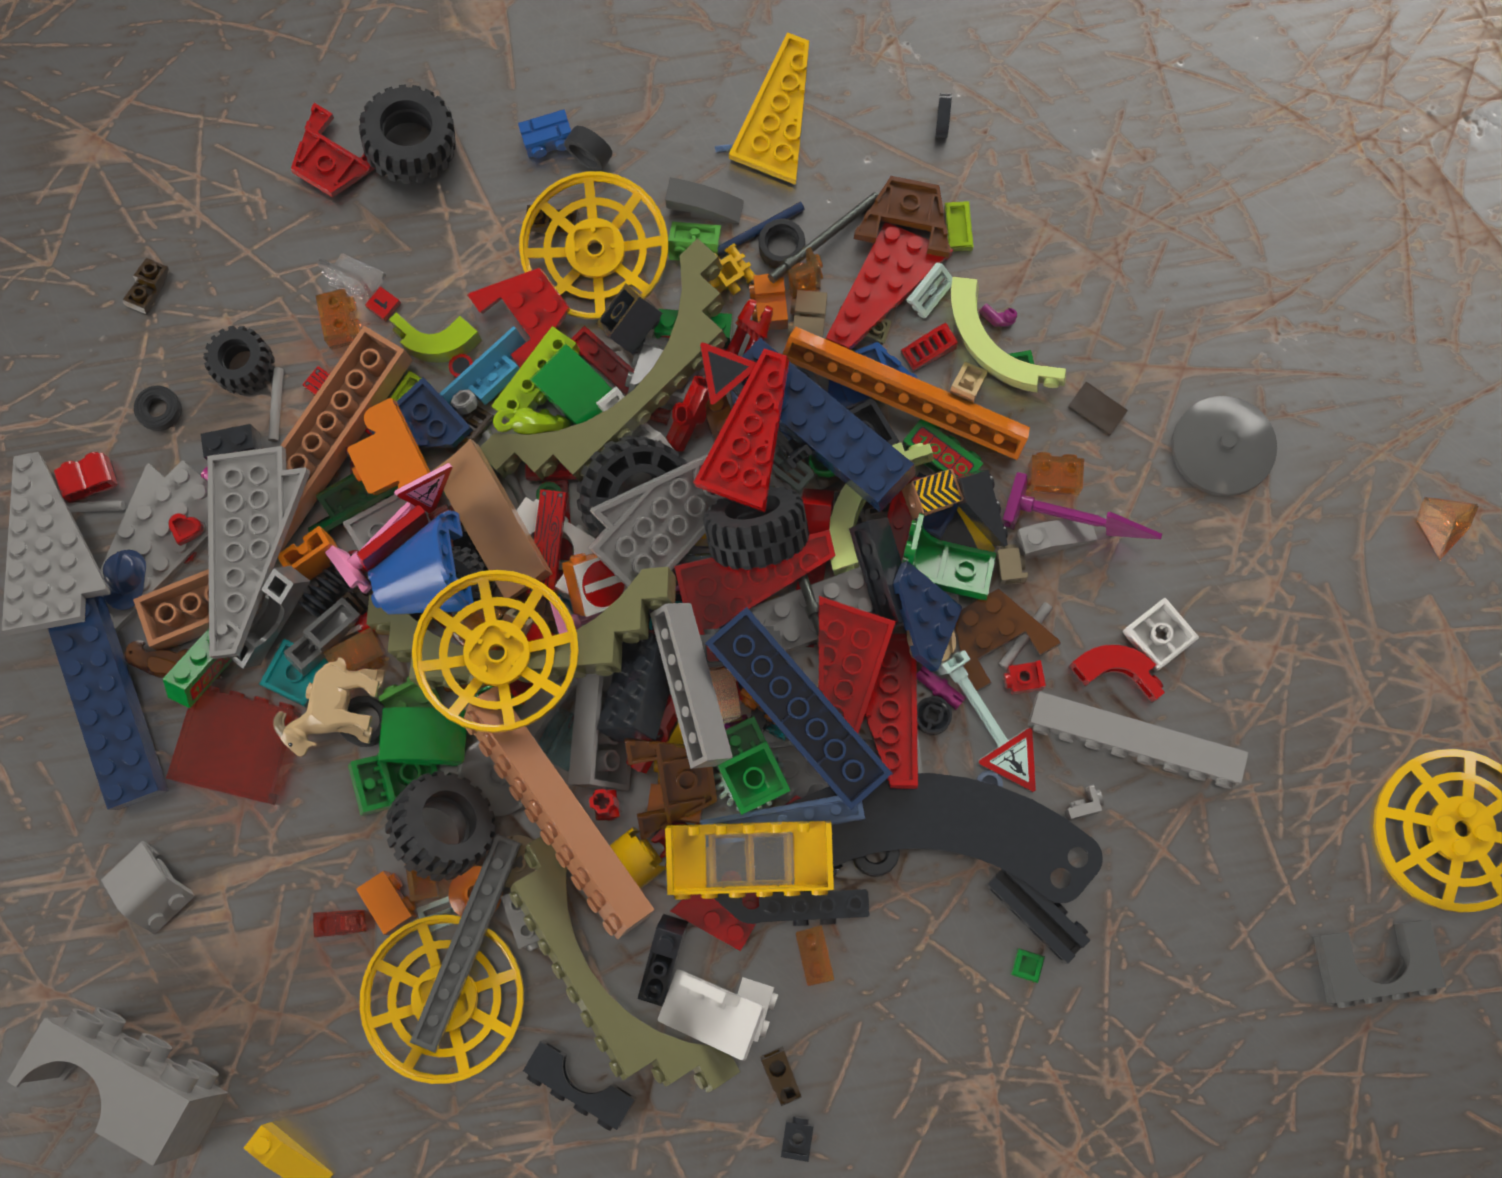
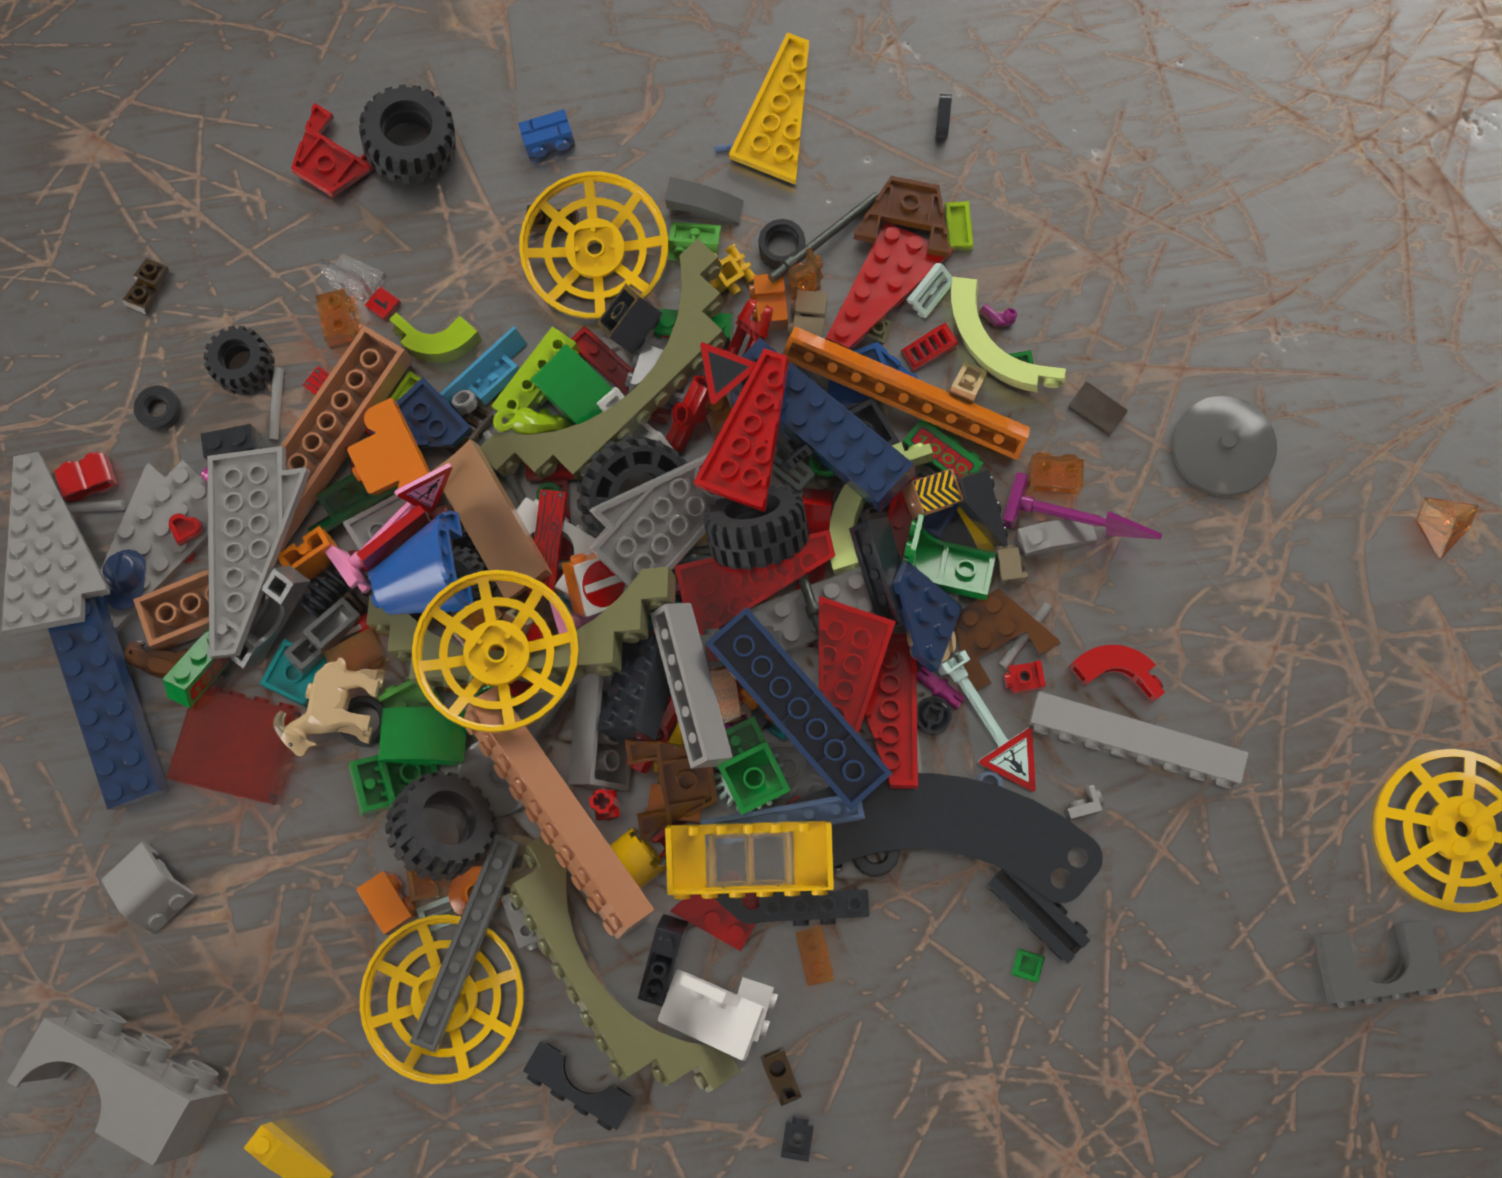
clear red leg [313,910,366,938] -> none
tile [448,354,473,379] -> none
red wing [467,268,571,368] -> none
clear light blue panel [538,708,574,771] -> none
black tyre [564,125,613,171] -> none
dark blue bar [718,201,805,257] -> none
white brick [1123,598,1199,672] -> none

